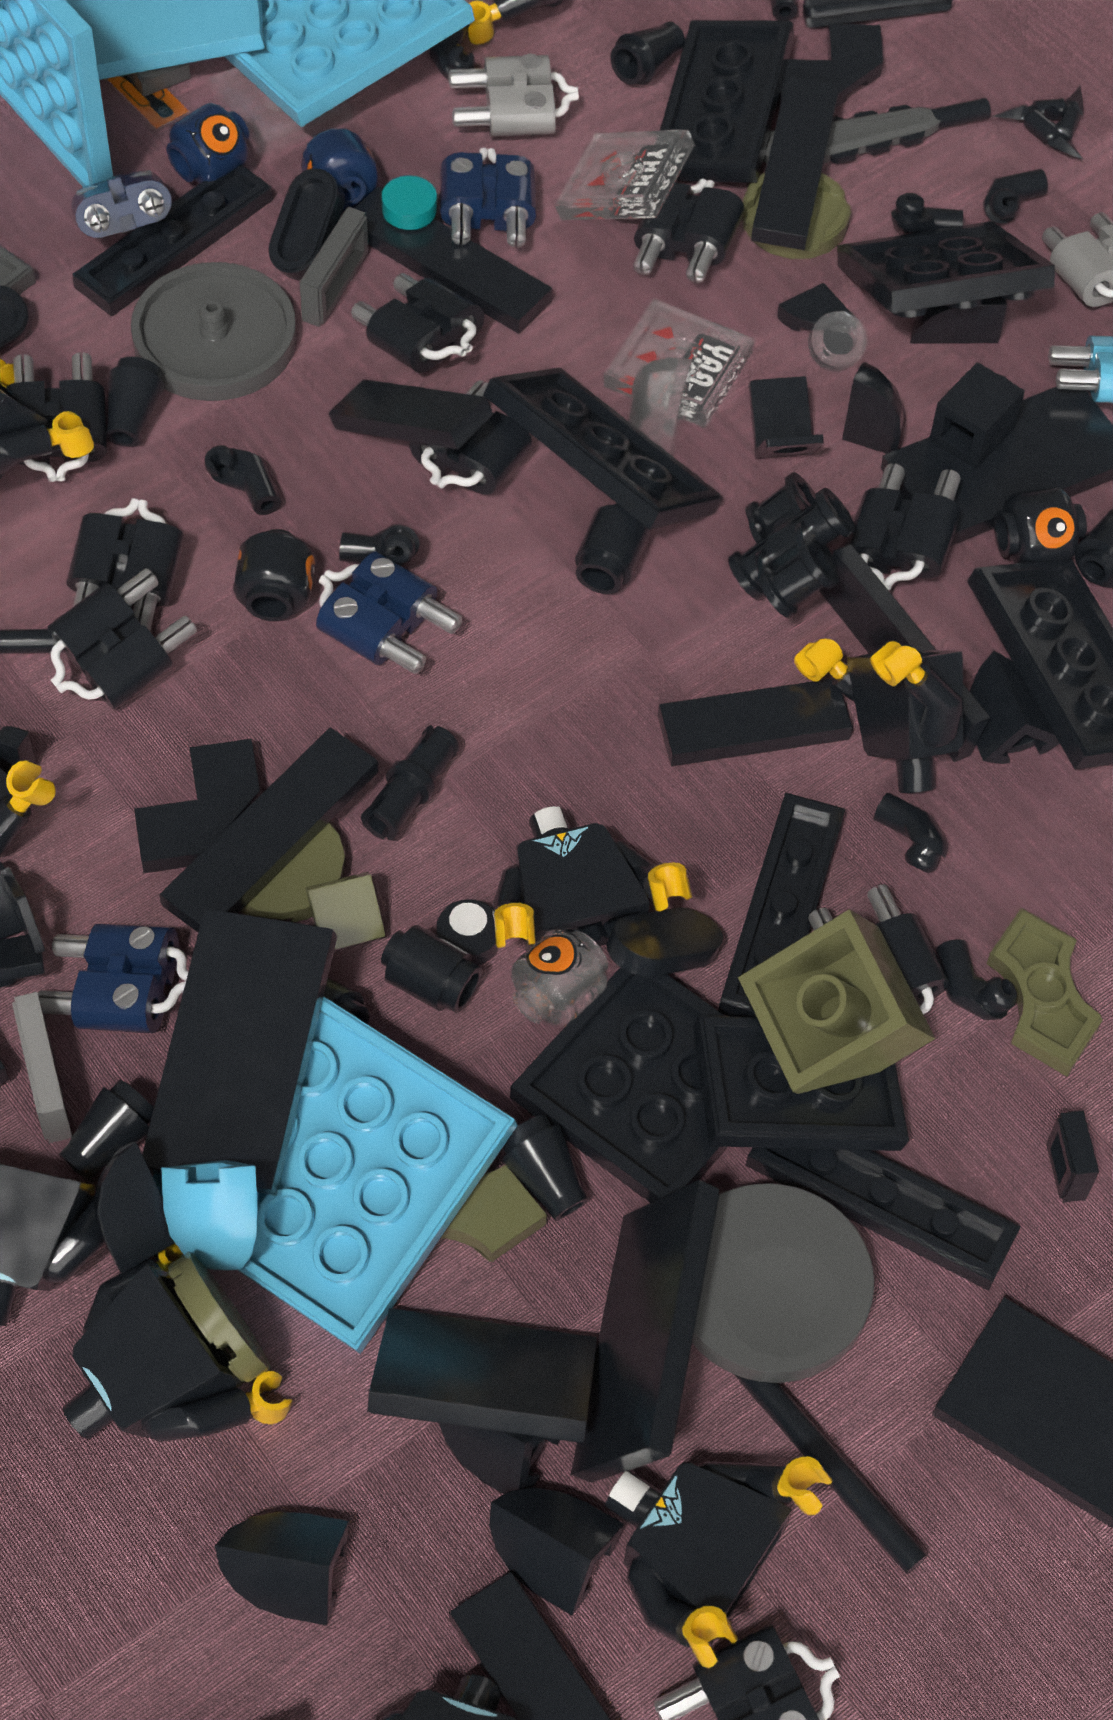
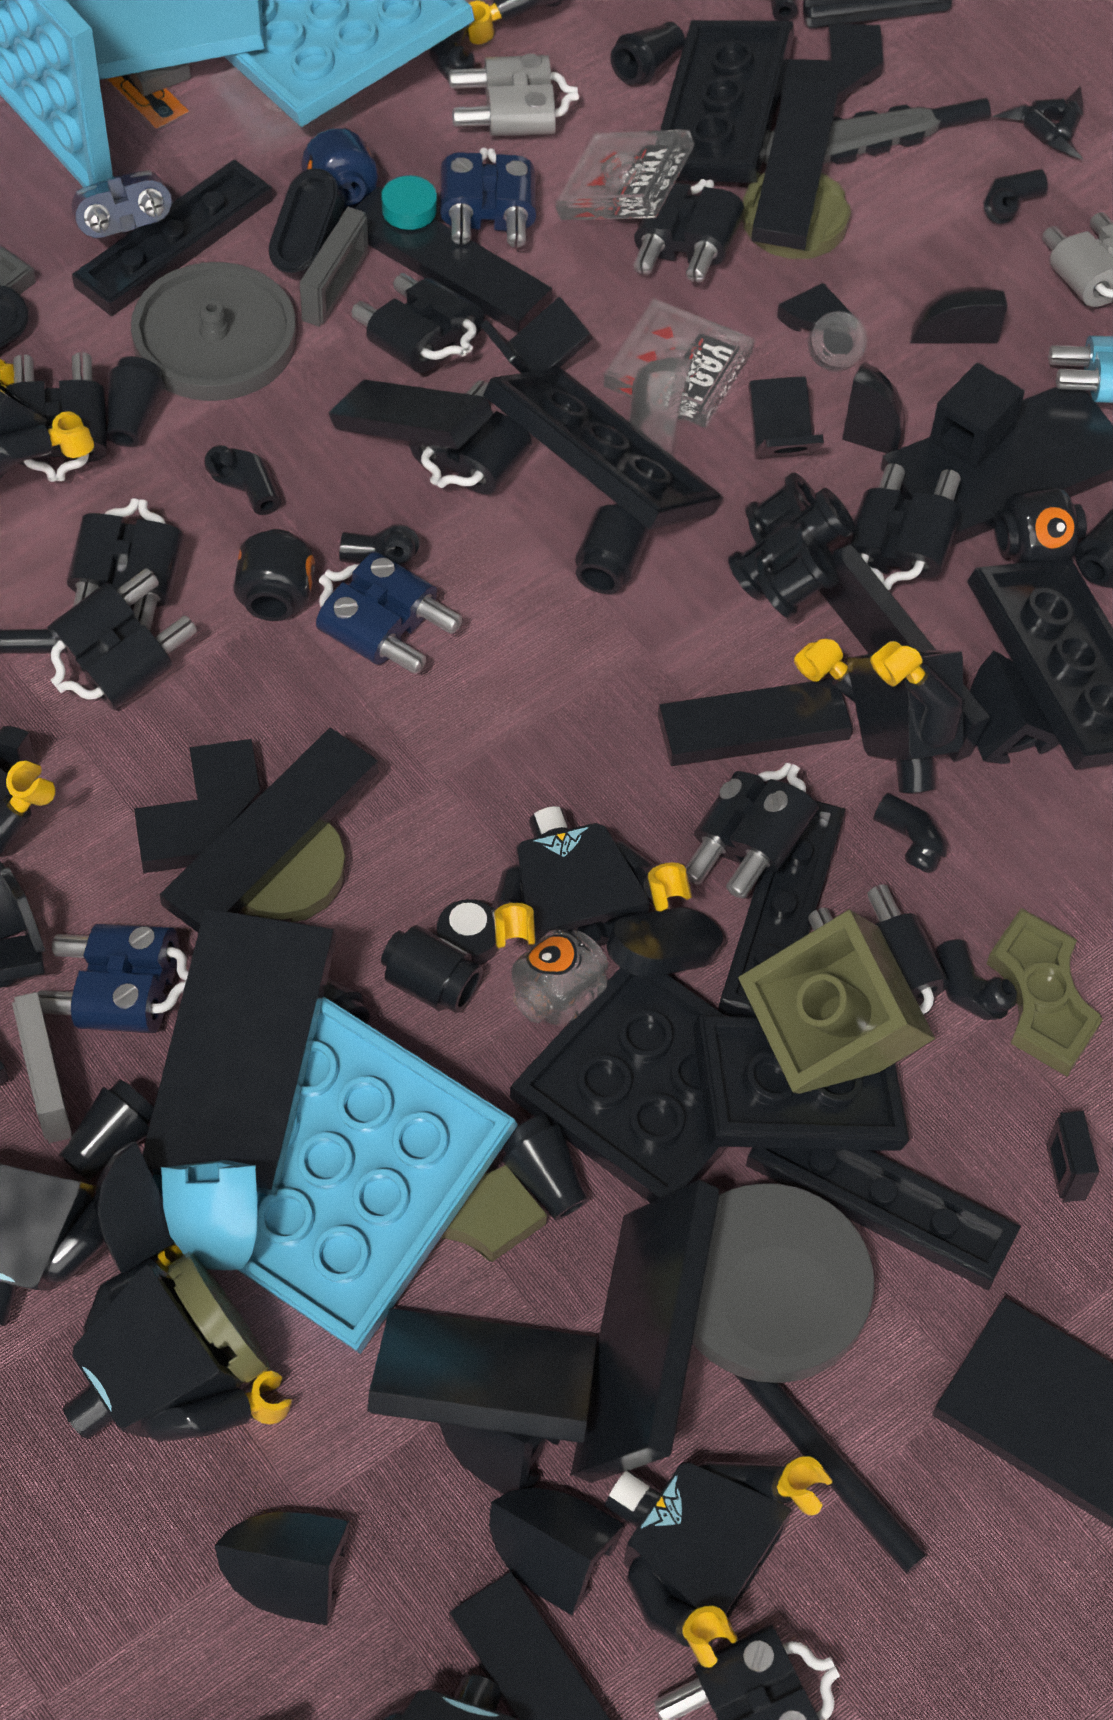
dark blue head [166,103,250,184] -> none
olive tile [305,872,386,950] -> none
black pin [361,725,459,840] -> none
black plate [837,221,1055,318] -> none
black arm [891,193,963,233] -> none
none -> black bracket [480,297,593,373]
none -> black piece [685,763,819,899]

